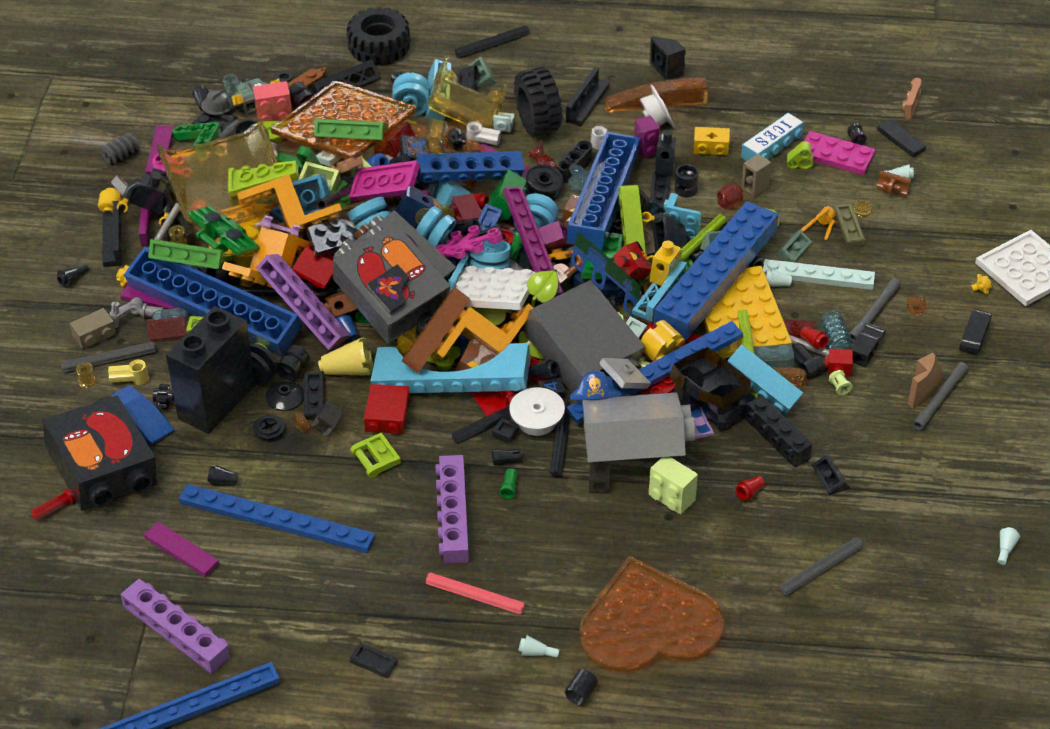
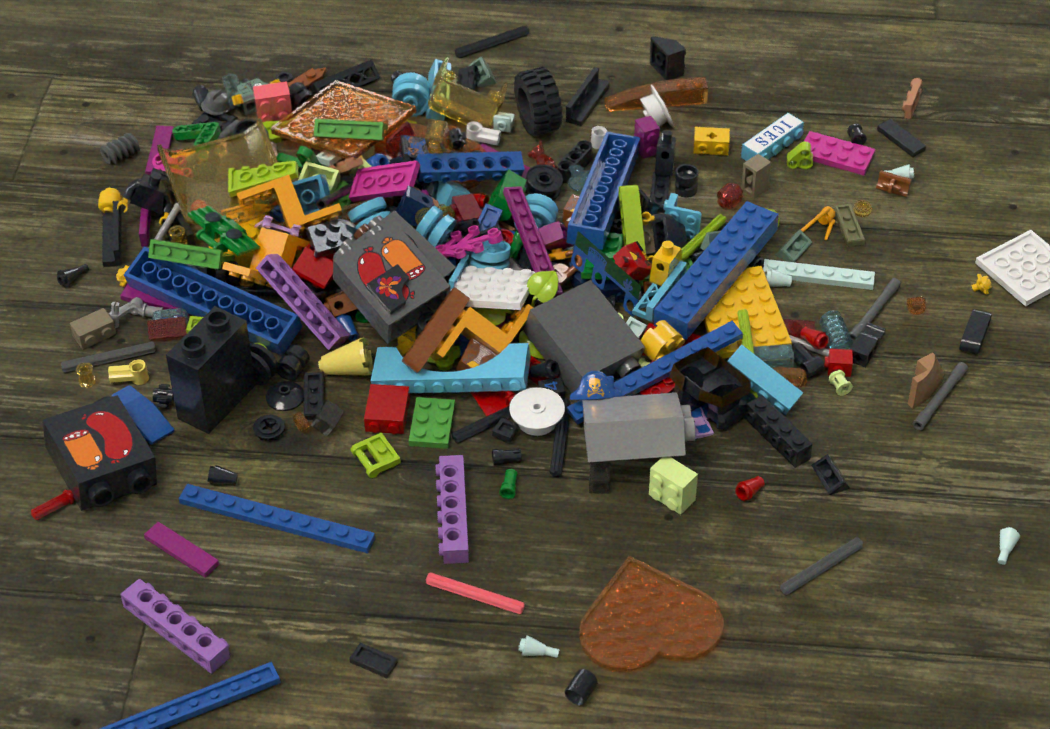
light grey beam [111,175,130,201] -> none
black tyre [347,7,410,66] -> none
light grey plate [599,358,651,389] -> none
none -> bright green plate [409,397,455,449]

